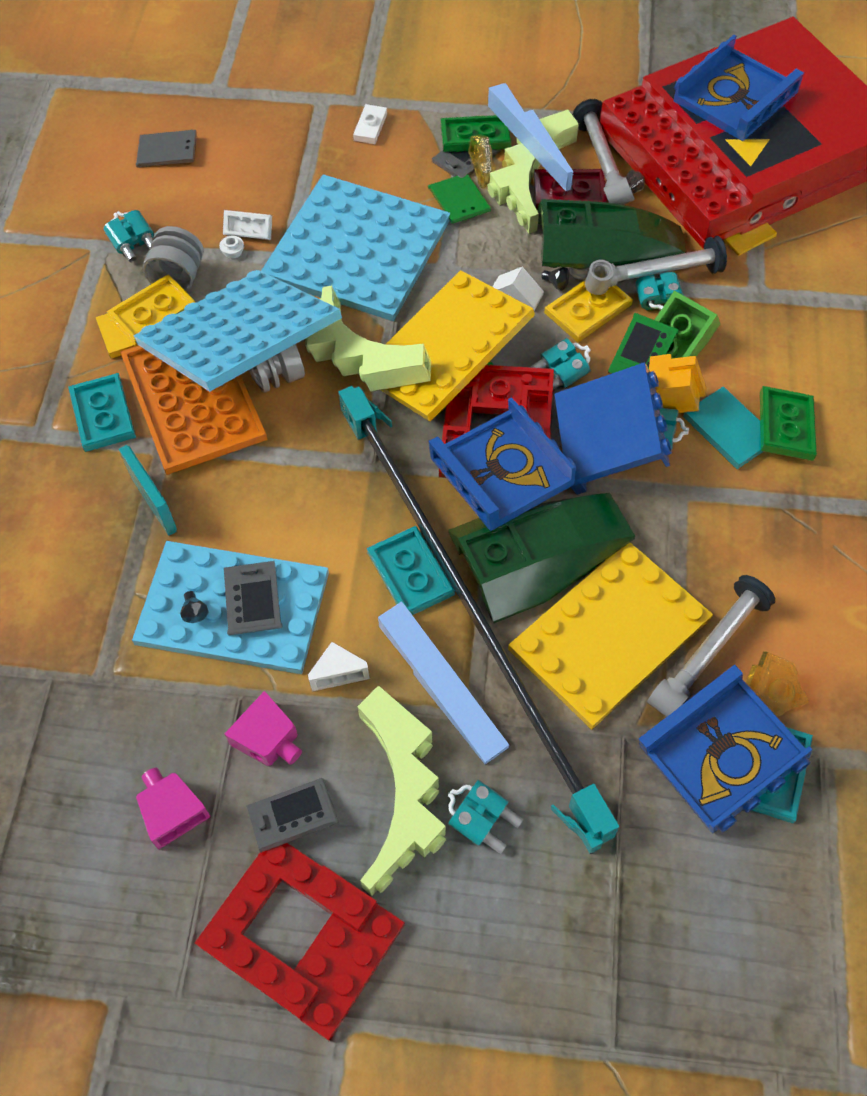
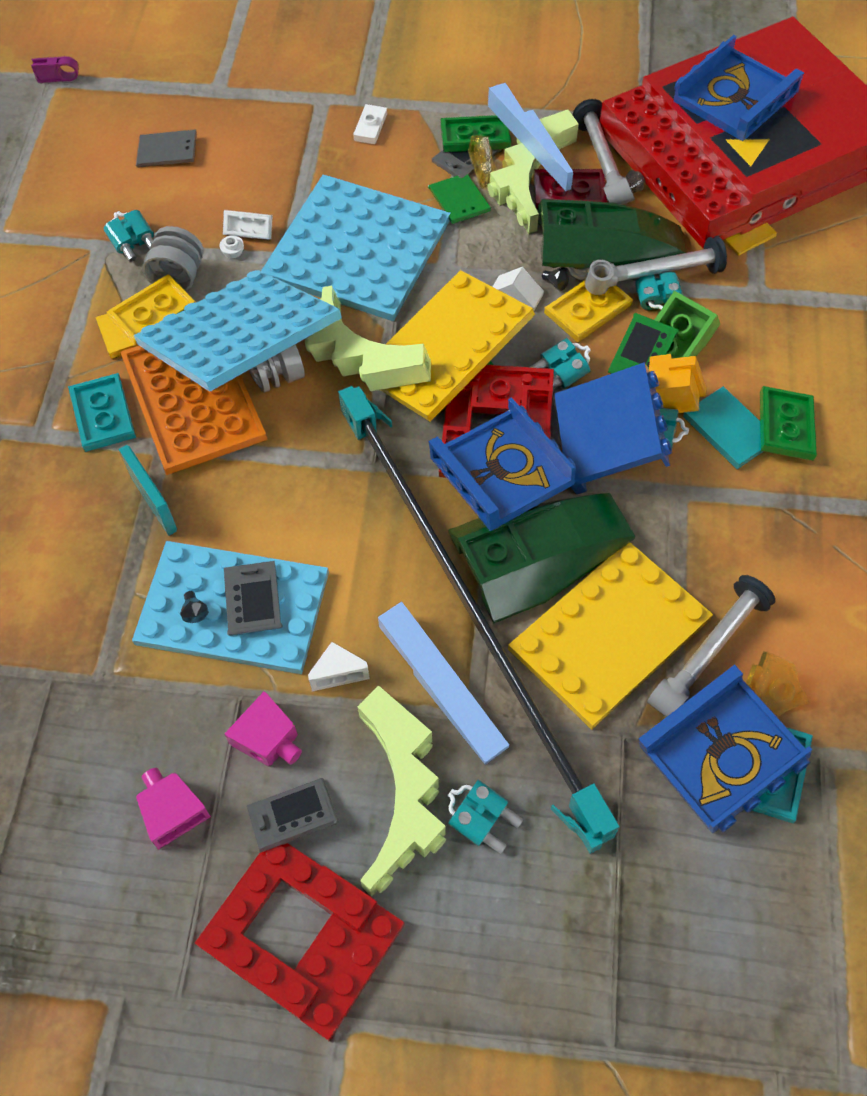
teal tile [367,526,455,615] -> none
none -> magenta piece [31,56,79,83]

